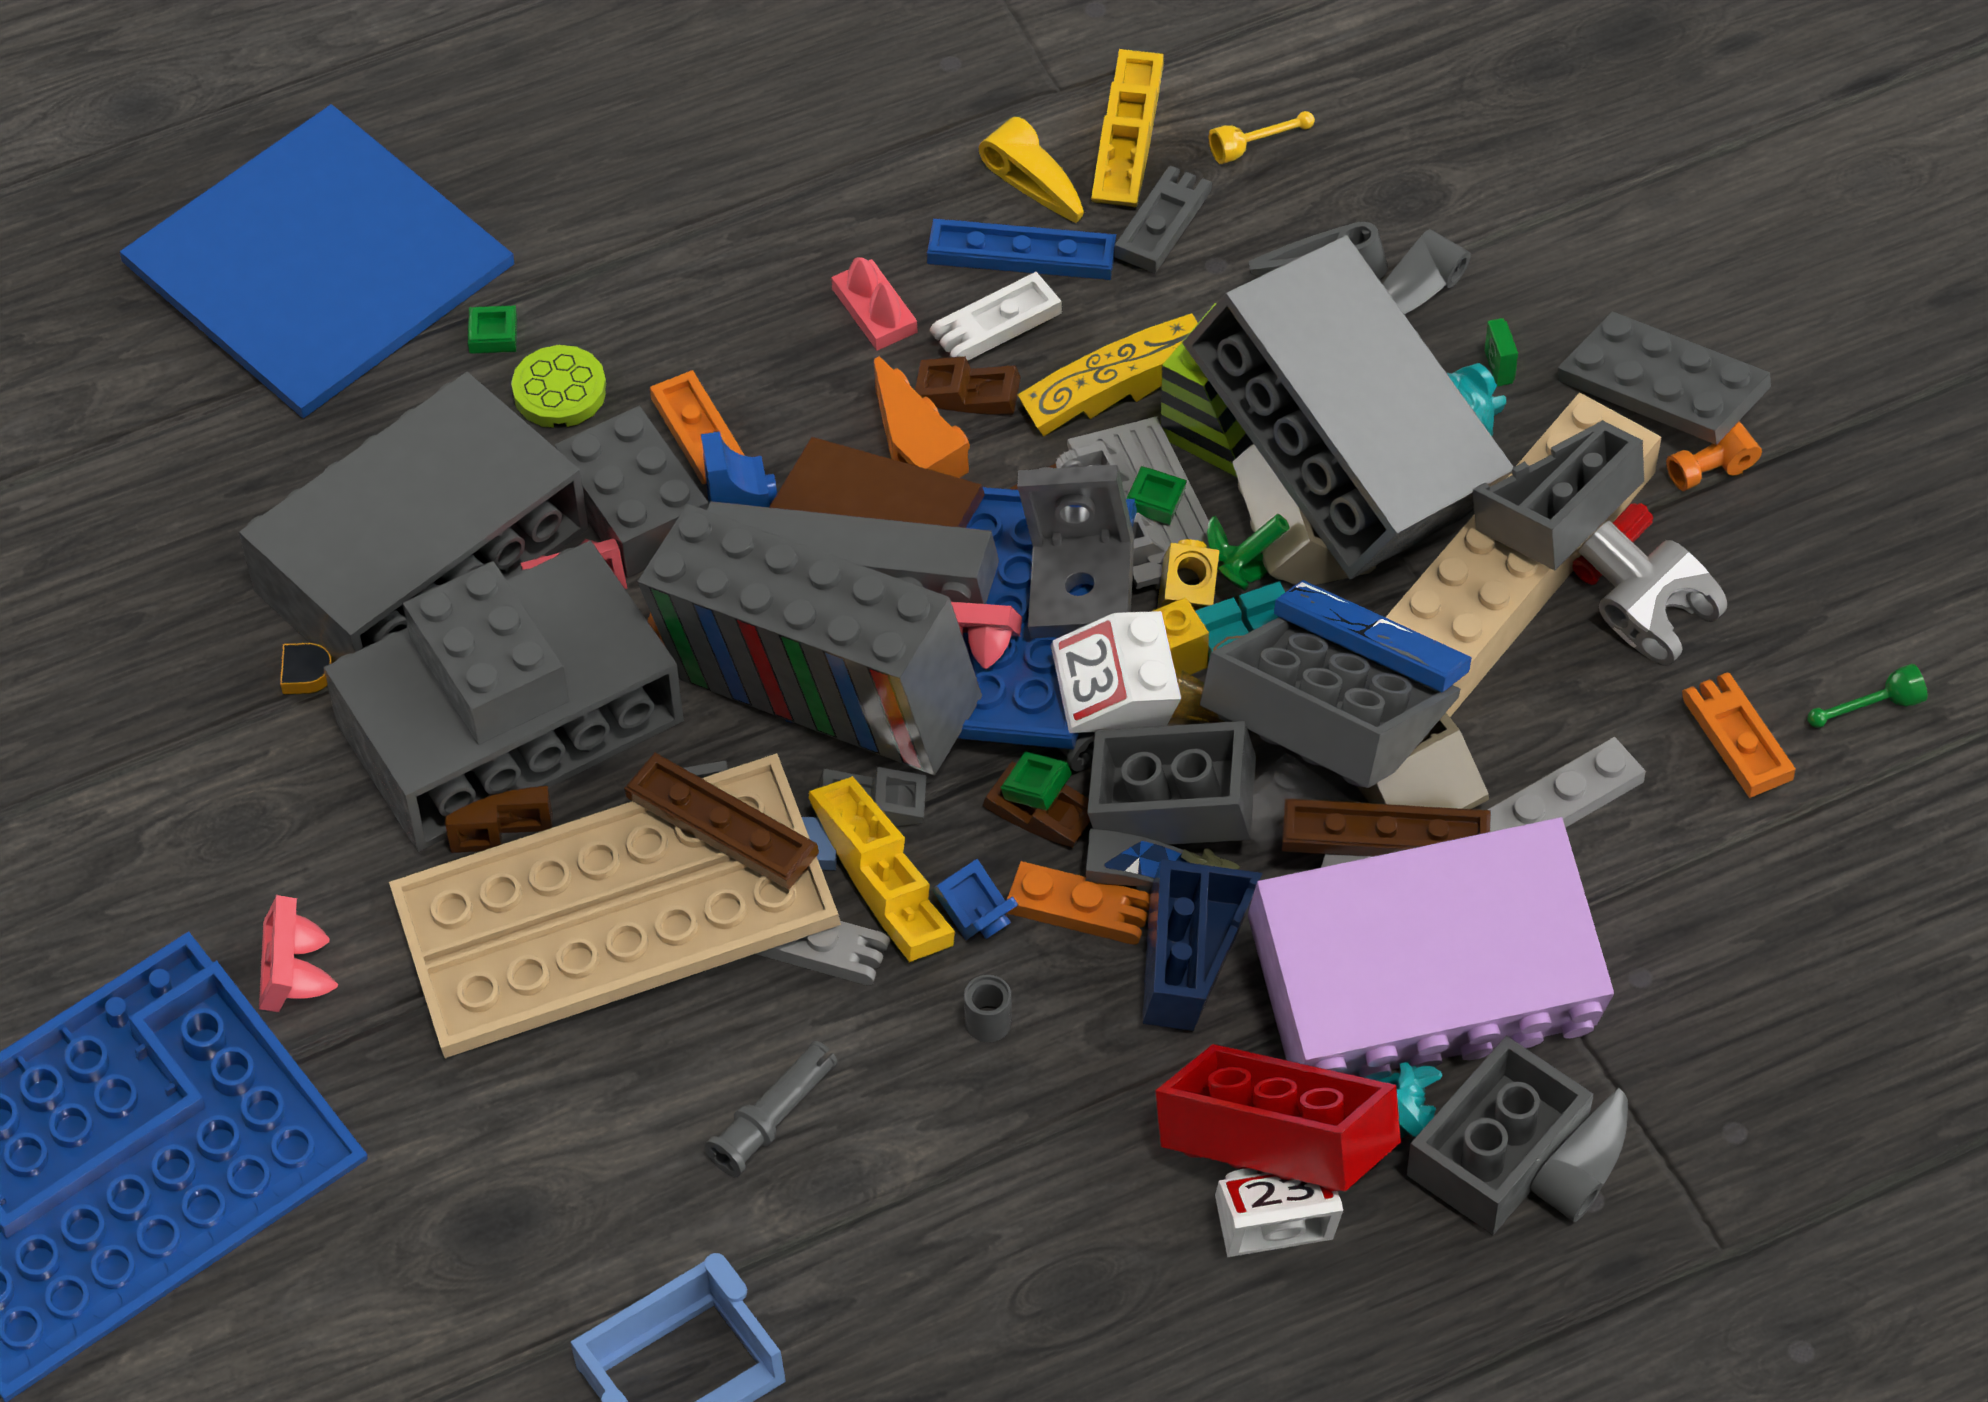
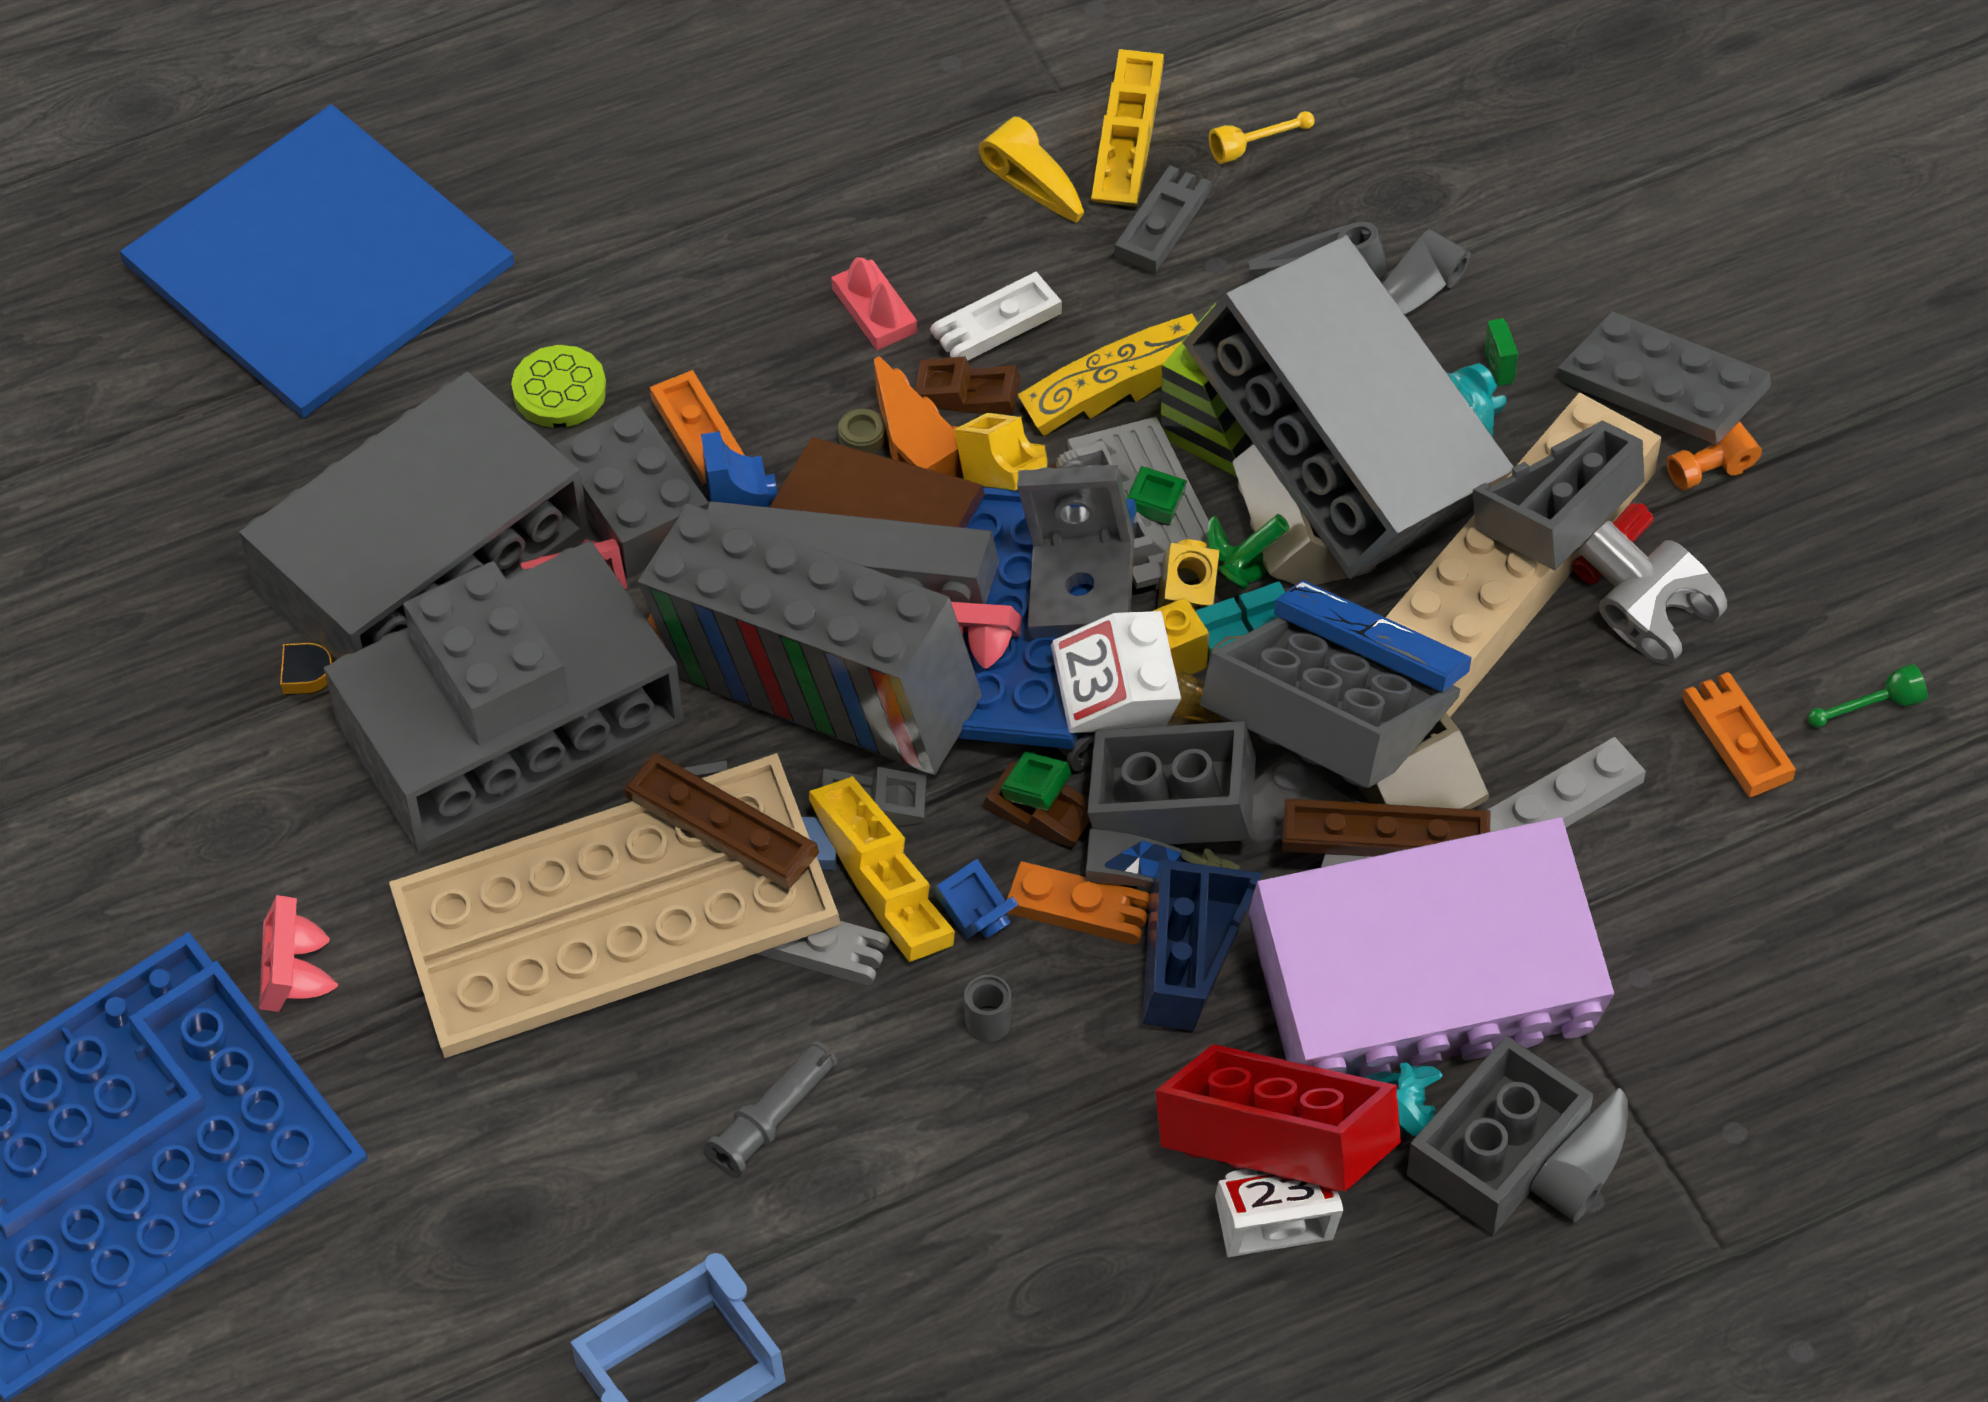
reddish brown slope [445,786,553,853] -> none
green tile [468,305,517,354] -> none
blue tile [927,219,1116,280] -> none
none -> olive tile [838,409,886,454]
none -> yellow brick [954,413,1048,491]

